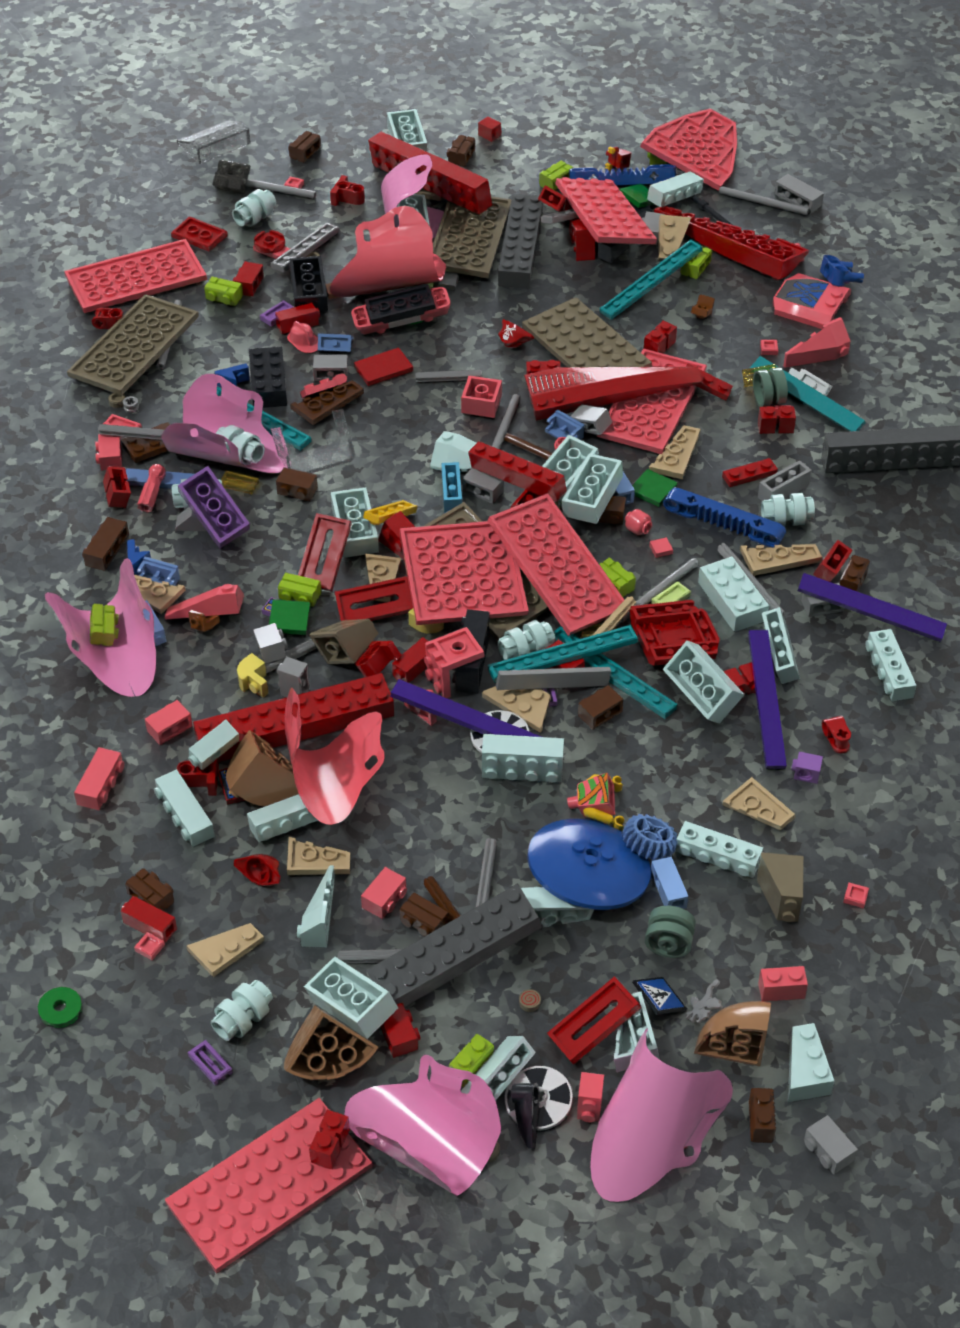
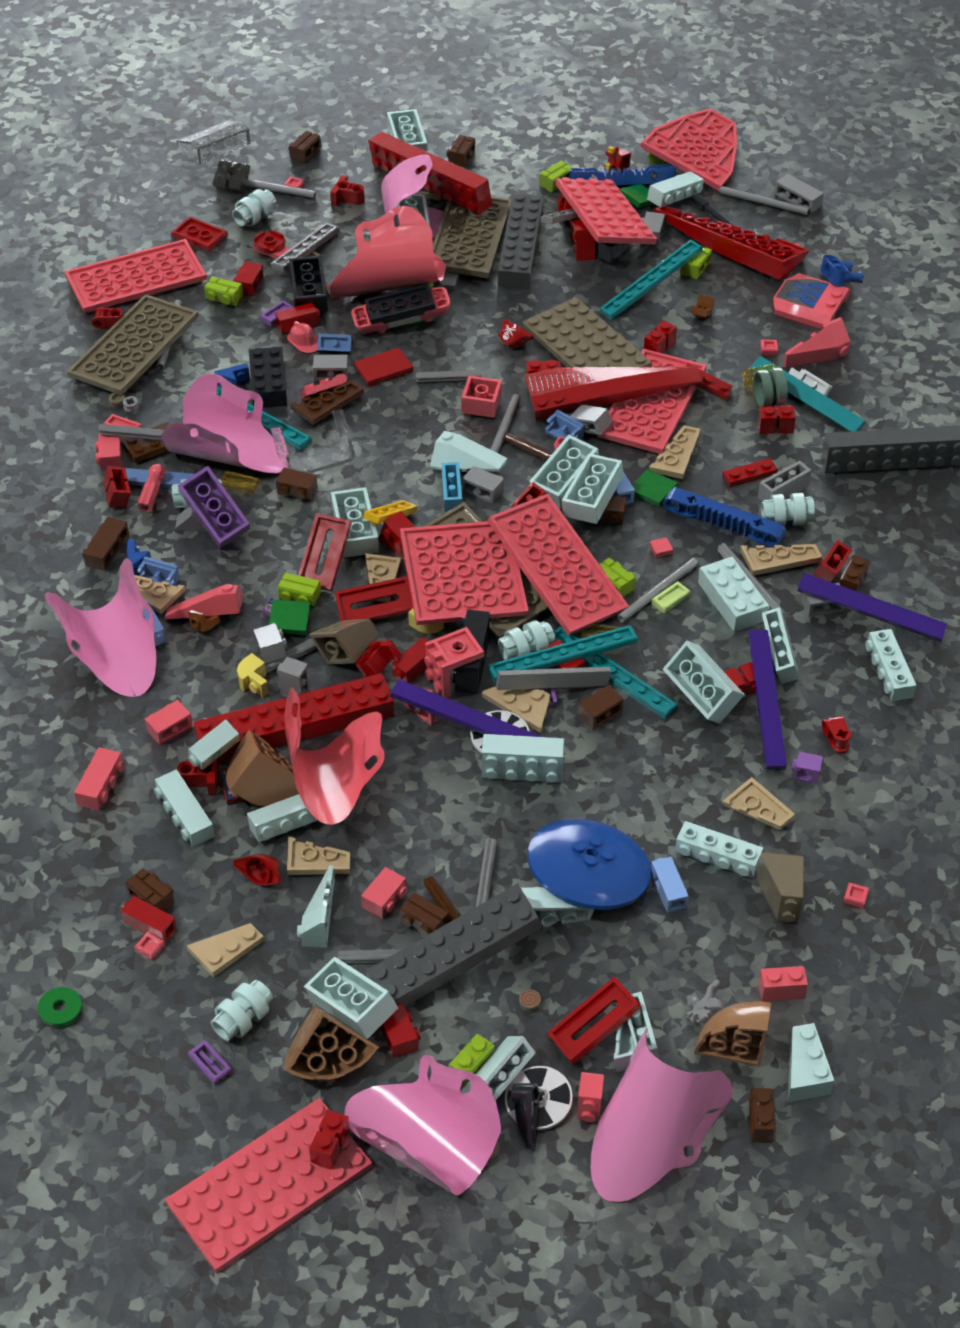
lime brick [90,603,119,646] -> none
light aqua piece [216,425,265,465] -> none
red brick [468,441,567,502] -> none
red brick [478,116,502,142] -> none
red slope [538,185,567,211] -> none
torso [567,773,625,831] -> none
tan axle [592,596,636,636] -> none
medium blue gear [622,814,678,861] -> none
coral head [625,509,652,536] -> none
red wedge [629,600,720,666] -> none
piece [632,977,687,1015] -> none
sand green wheel [645,905,696,958] -> none
tan wing [658,214,691,261] -> none
light grey brick [804,1115,858,1175] -> none

